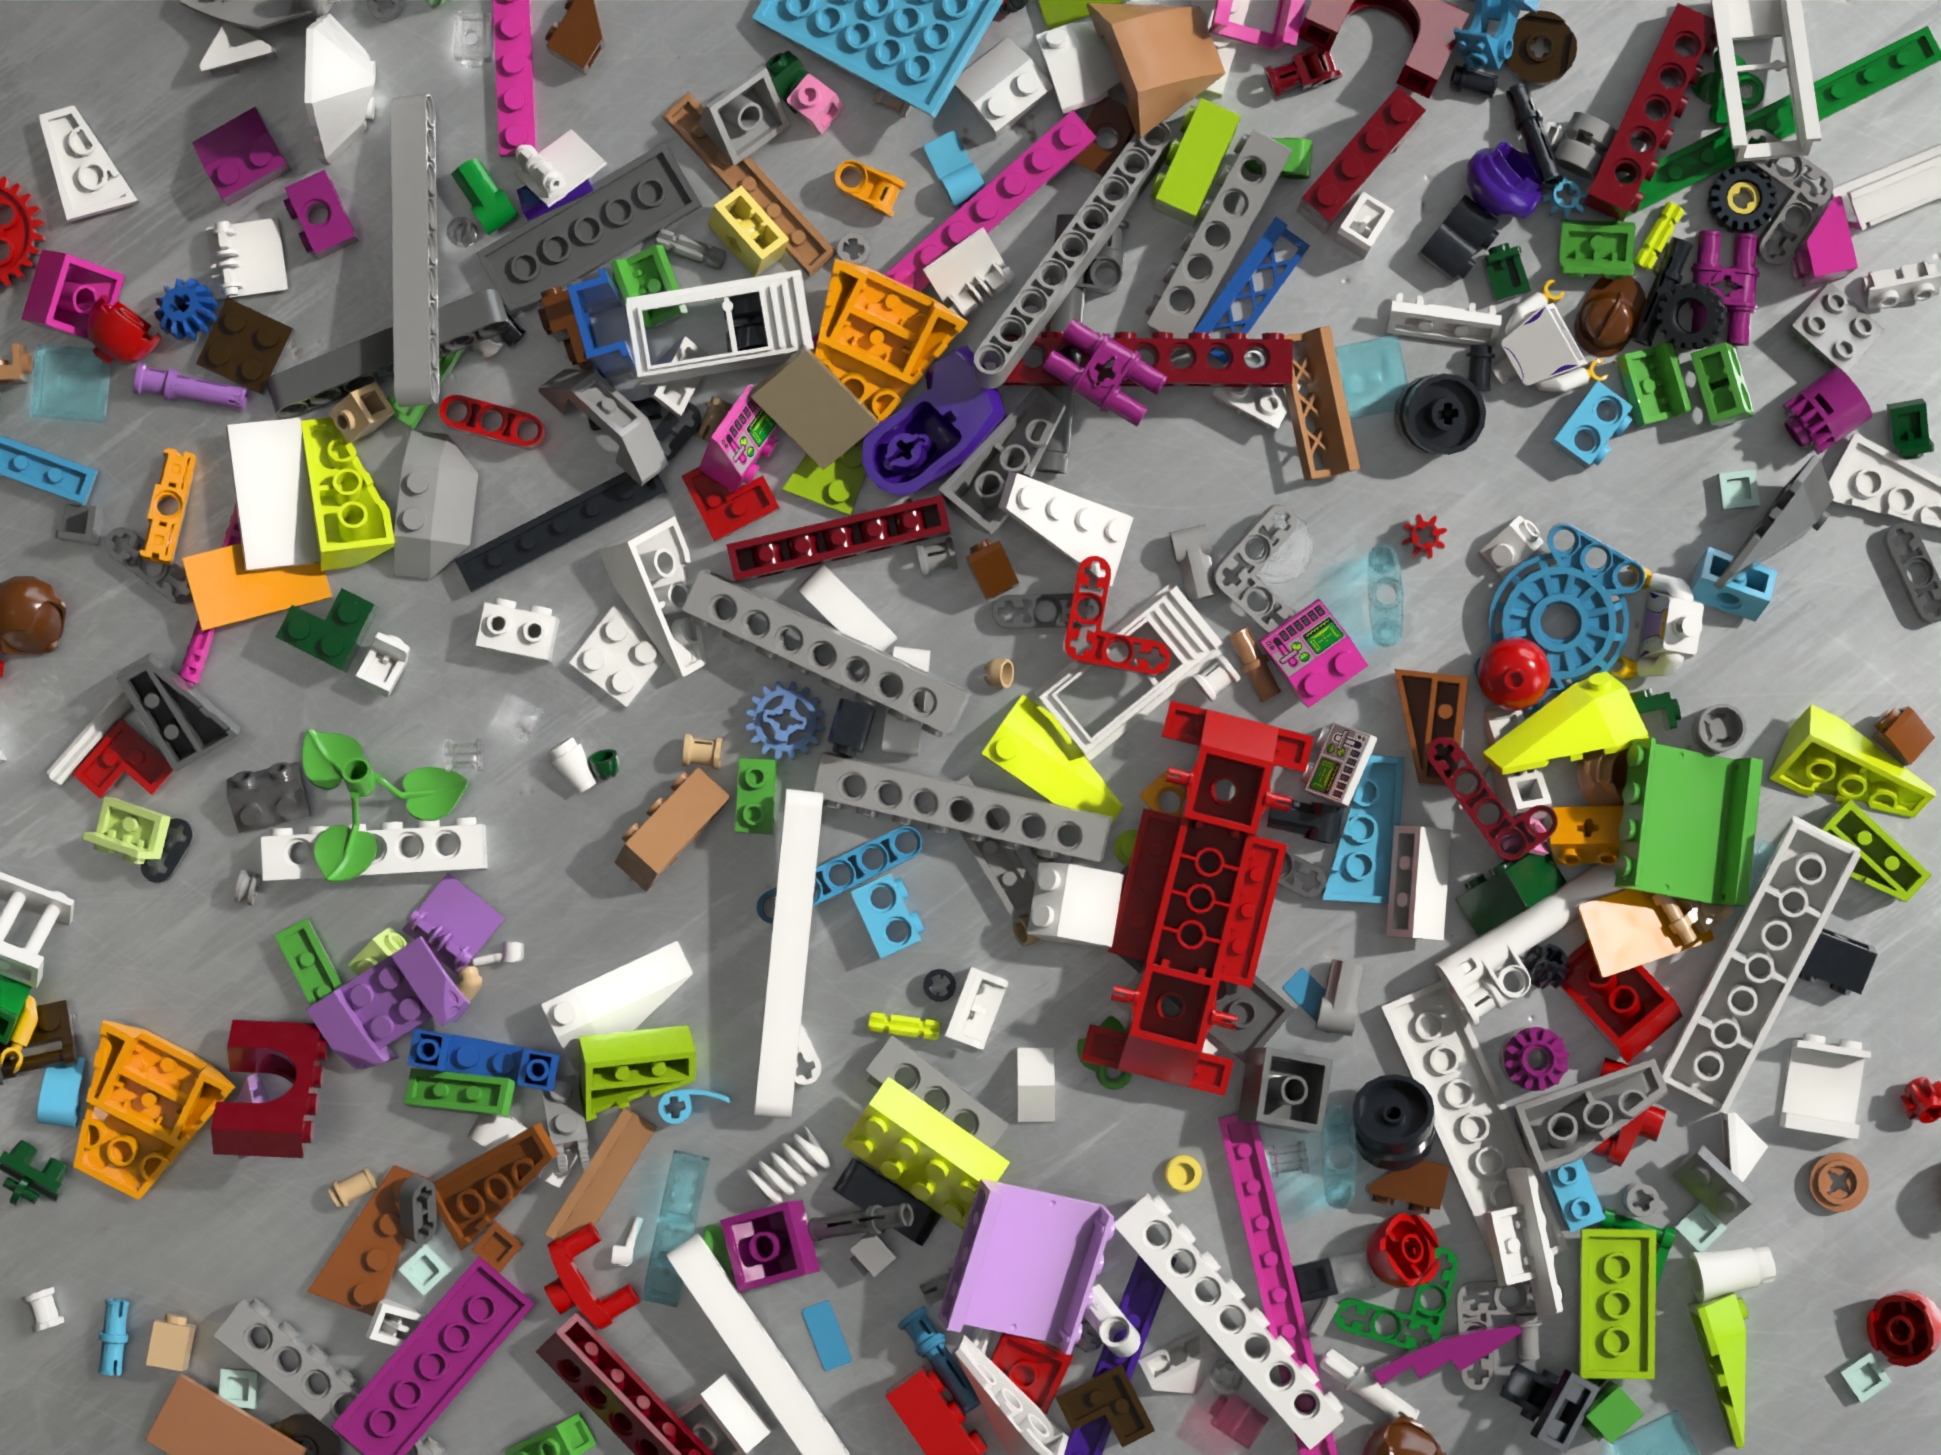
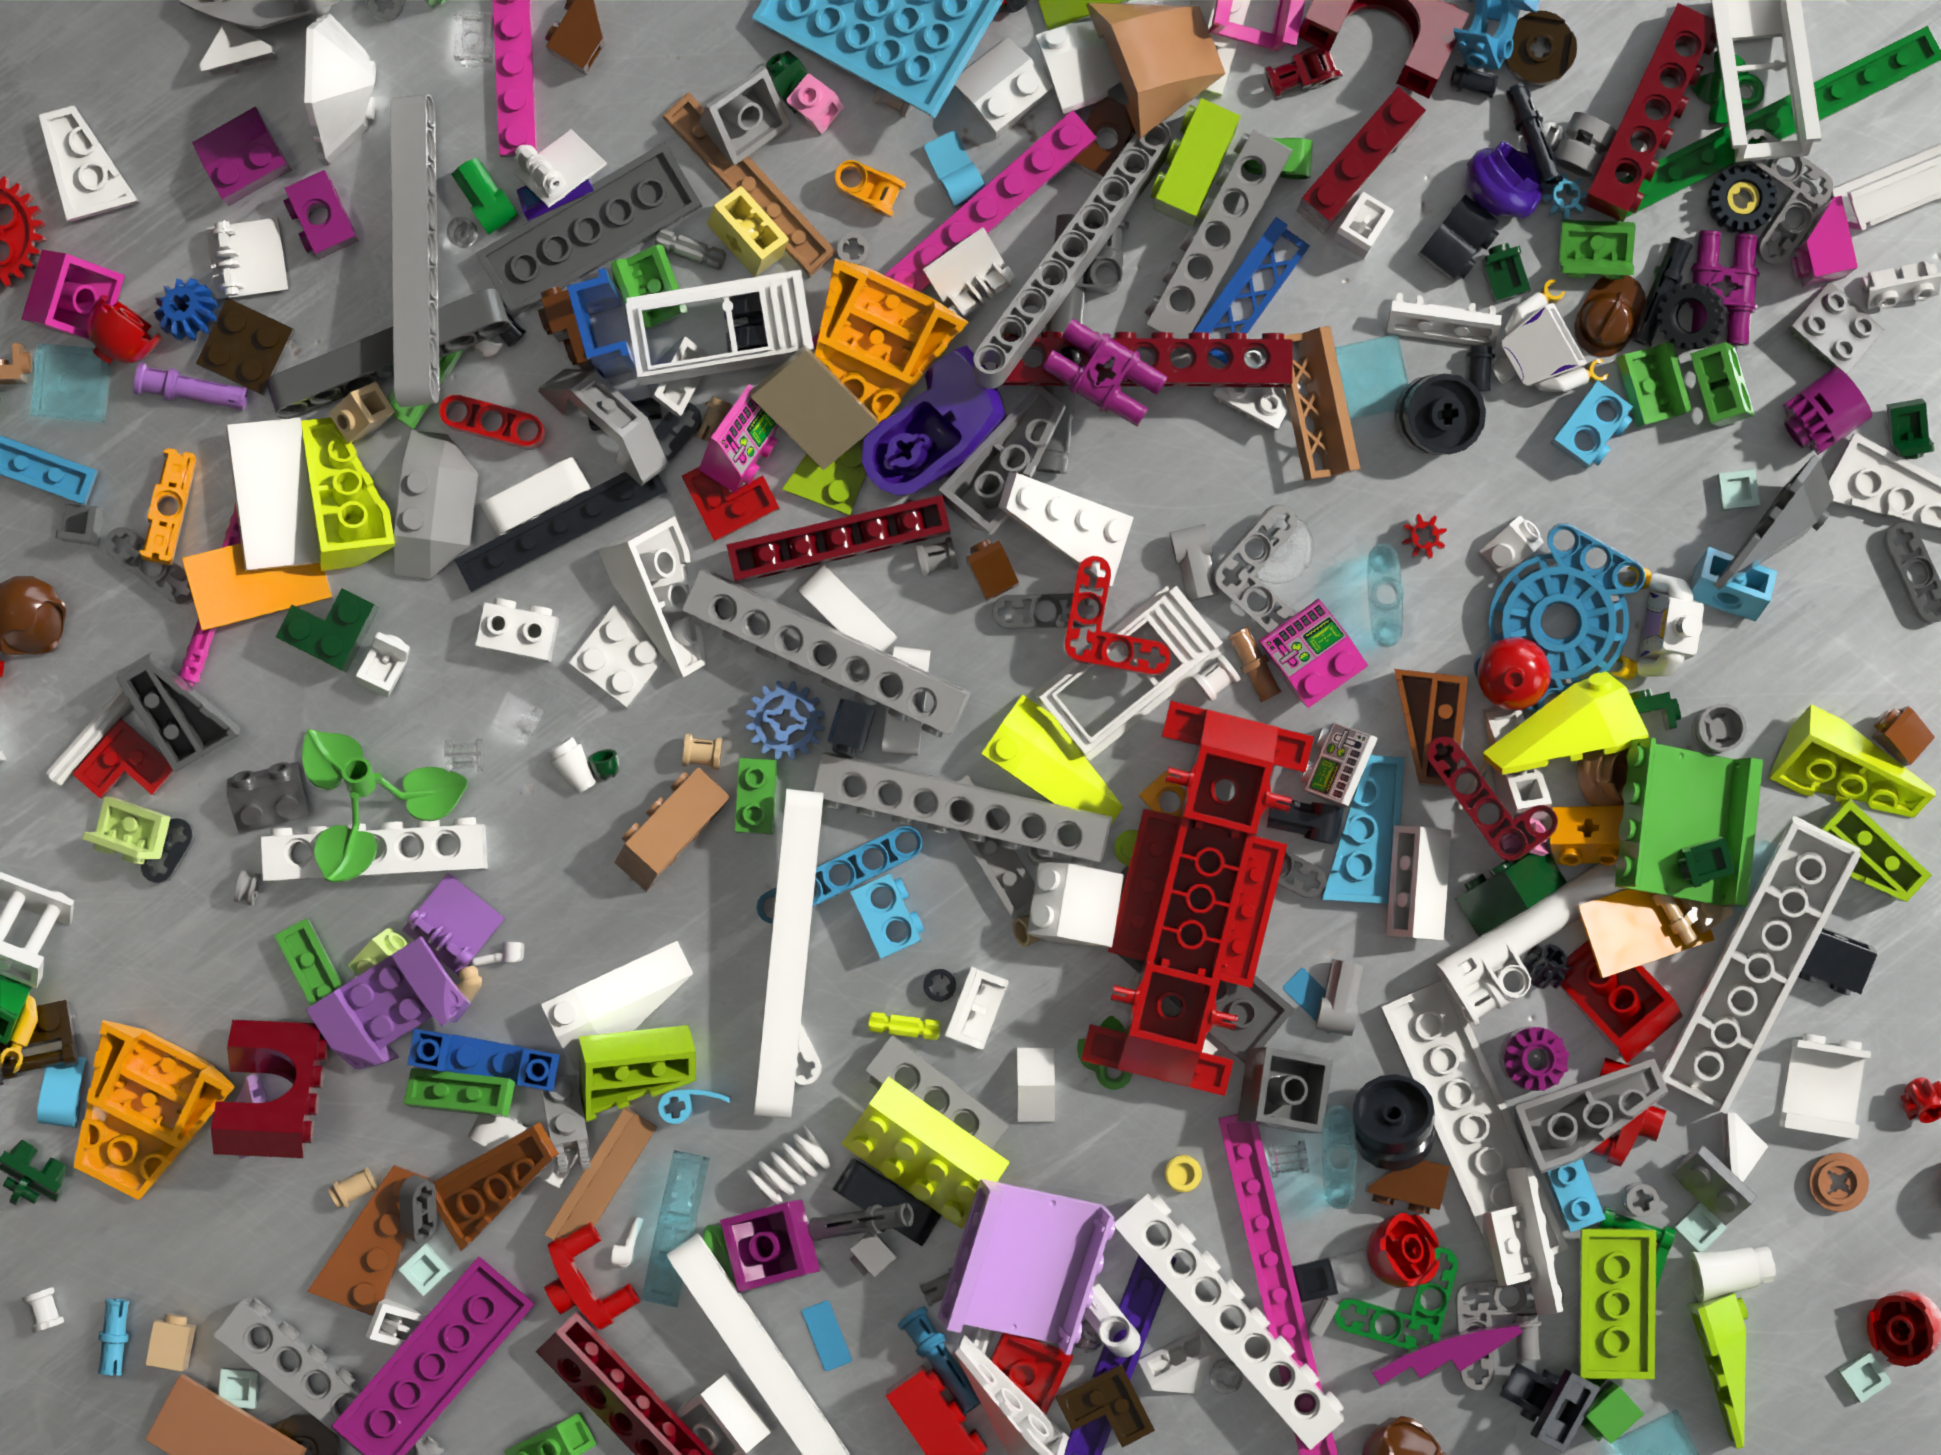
dark orange tile [471,1221,524,1273] -> none
tan hinge [984,658,1014,688] -> none
clear pink brick [1209,1391,1269,1450] -> none
white axle [1319,1349,1420,1420] -> none
neon yellow axle [1634,202,1684,271] -> none
none -> white beam [480,457,591,537]
none -> dark green bracket [1677,836,1736,888]

